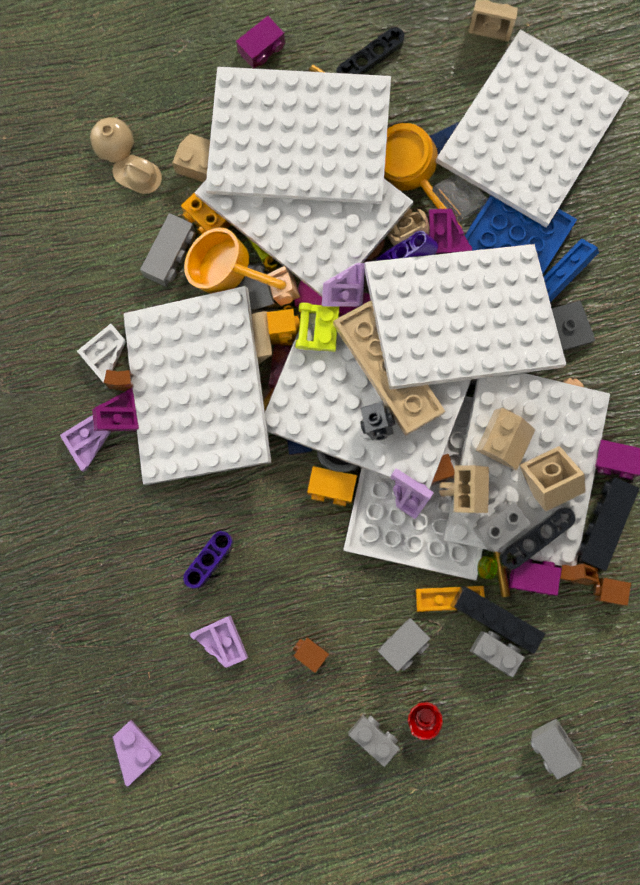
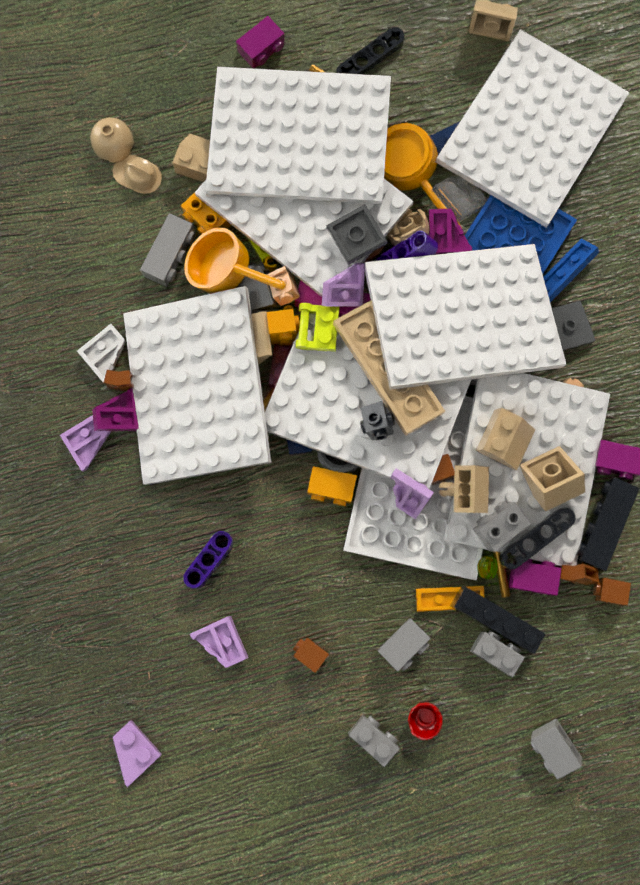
none -> dark grey plate [326,204,387,265]

